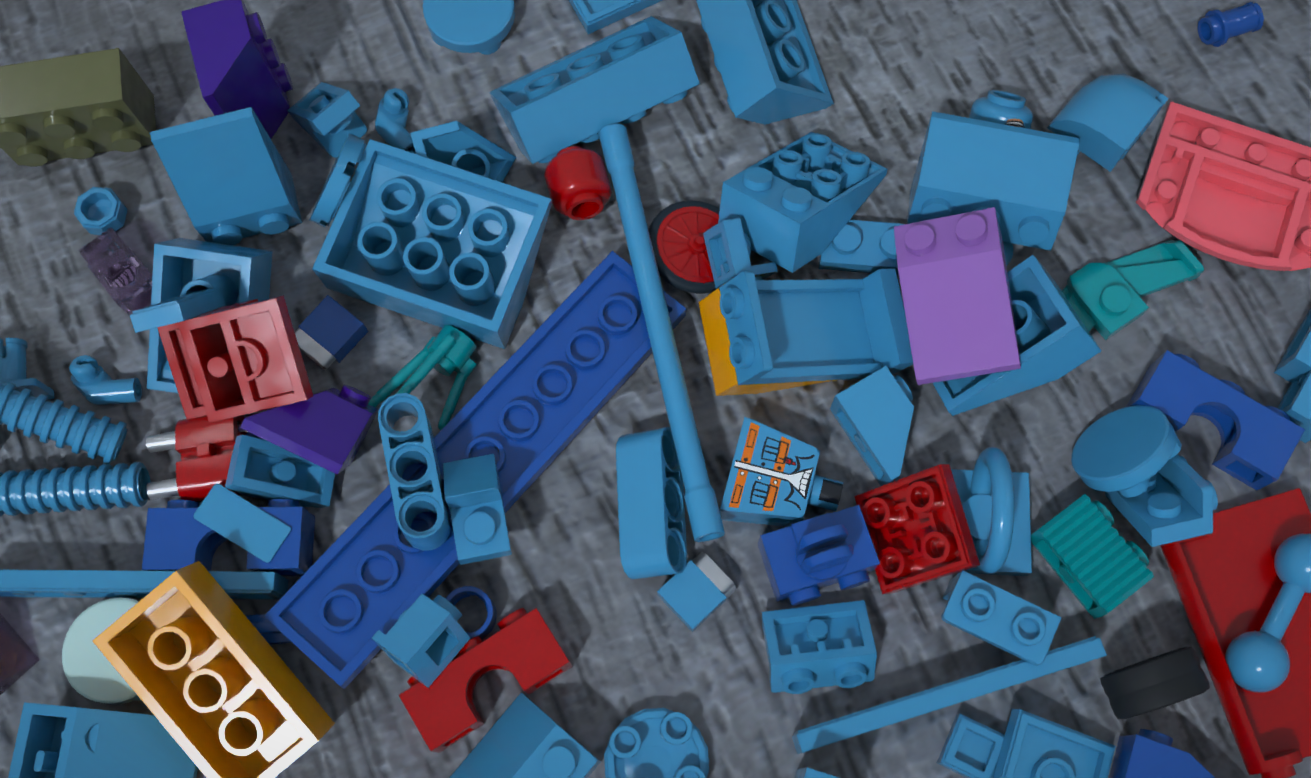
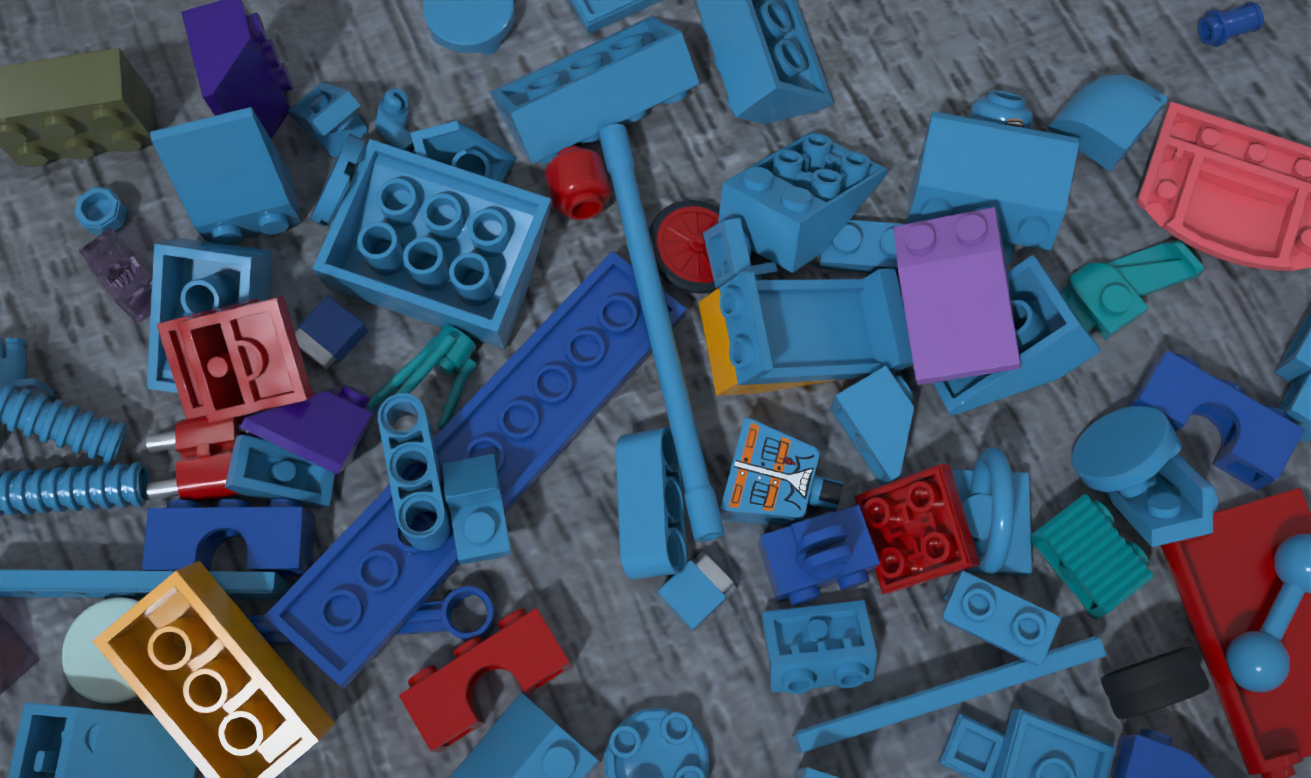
dark azure arm [69,355,142,405] -> none
dark azure tile [130,287,225,333] -> none
dark azure sticker [193,483,291,563] -> none
dark azure brick [372,594,470,688] -> none

